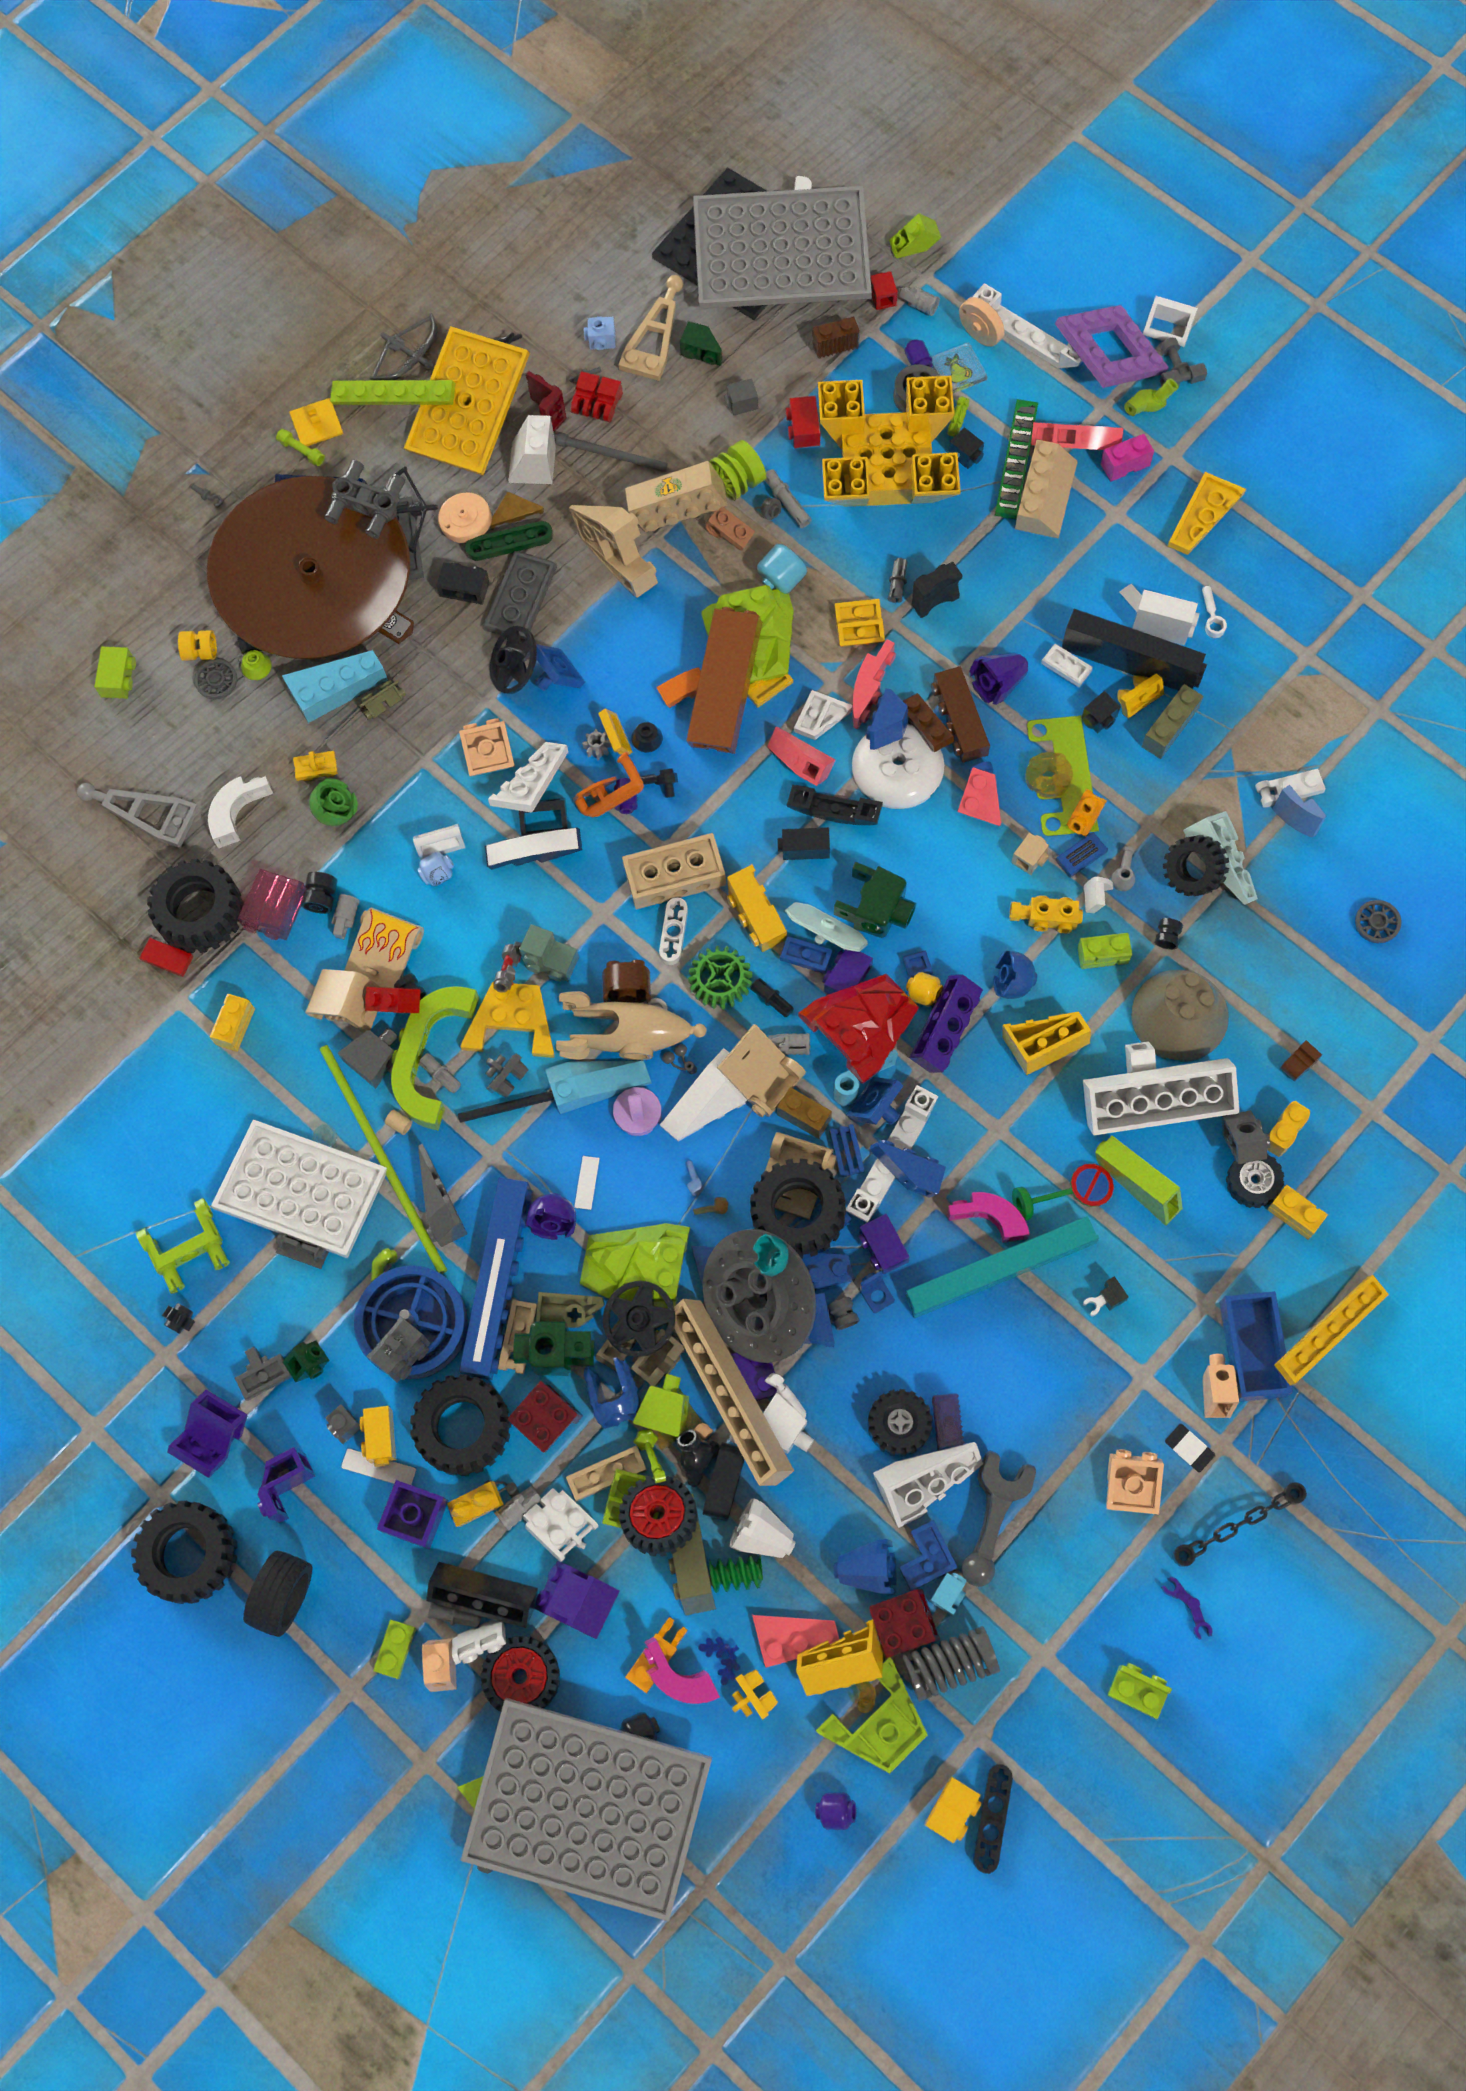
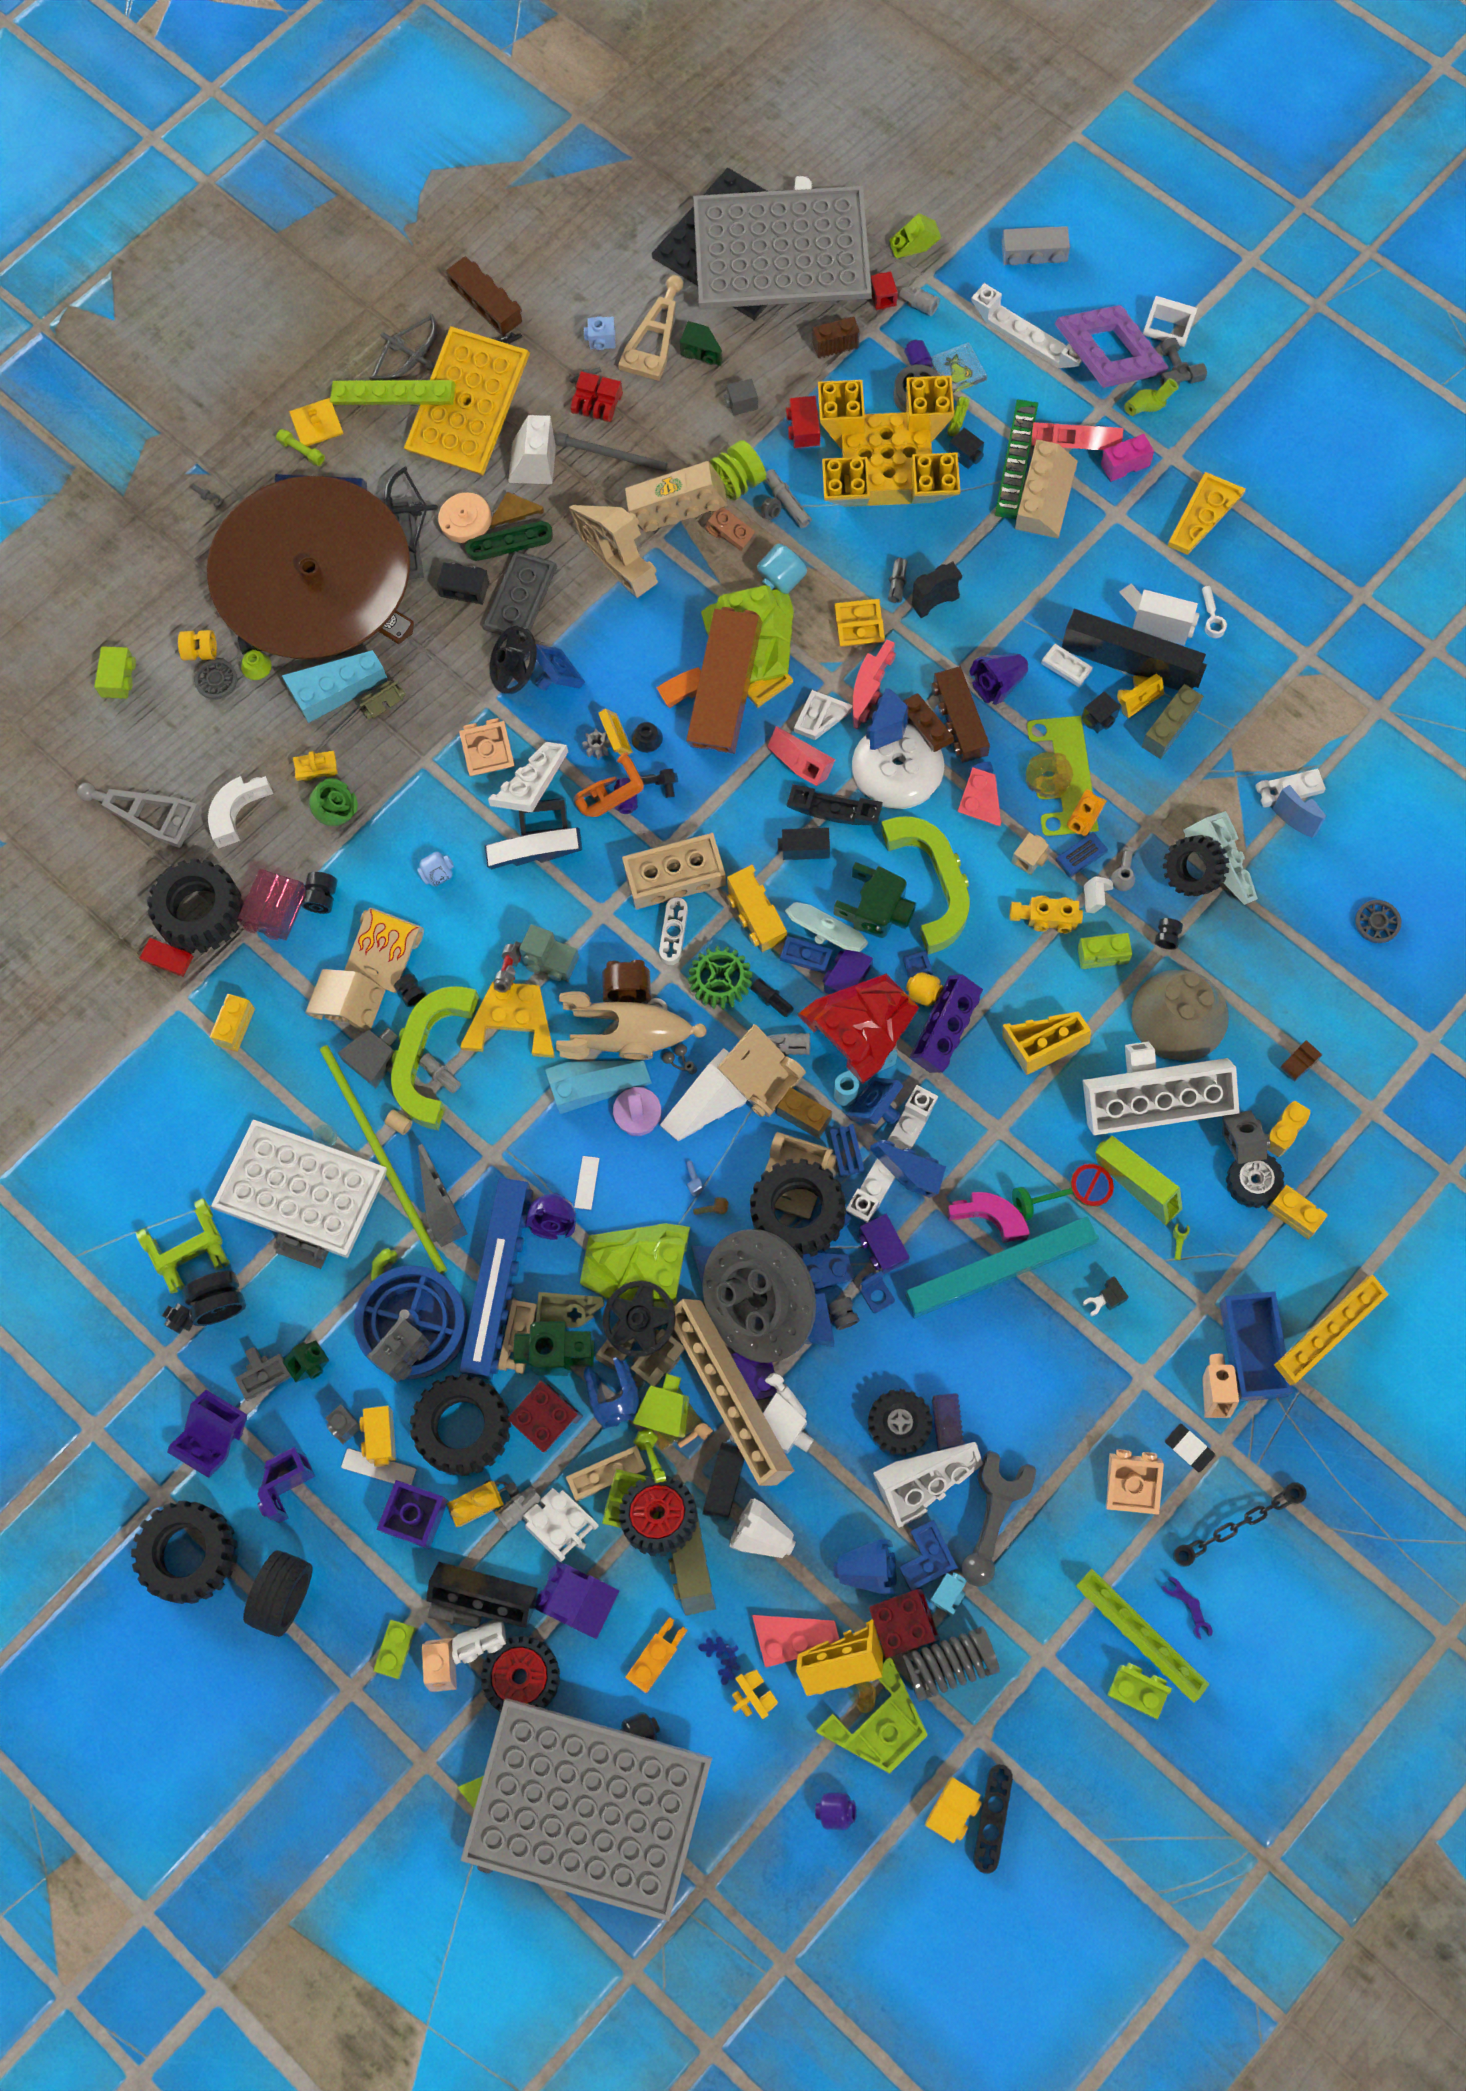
dark grey piece [324,460,405,539] -> none
light grey hinge [332,894,360,939] -> none
red brick [365,987,420,1013] -> none
white tile [413,824,466,860] -> none
black bar [458,1091,554,1123] -> none
dark grey hips [485,1053,529,1098] -> none
dark red bracket [526,371,567,433] -> none
dark pink arch [643,1637,720,1704] -> none
black animal [677,1429,720,1487] -> none
green piece [709,1555,763,1593] -> none
teal hair [753,1234,789,1277] -> none
light nougat wheel [959,297,1004,347] -> none
blue cylinder [993,951,1037,999] -> none
none -> black wheel [182,1271,246,1326]
none -> reddish brown brick [446,256,522,336]
none -> lime arch [881,817,970,955]
none -> light grey brick [1002,226,1070,265]
none -> lime plate [1076,1569,1209,1703]
none -> lime hand [1173,1224,1190,1260]

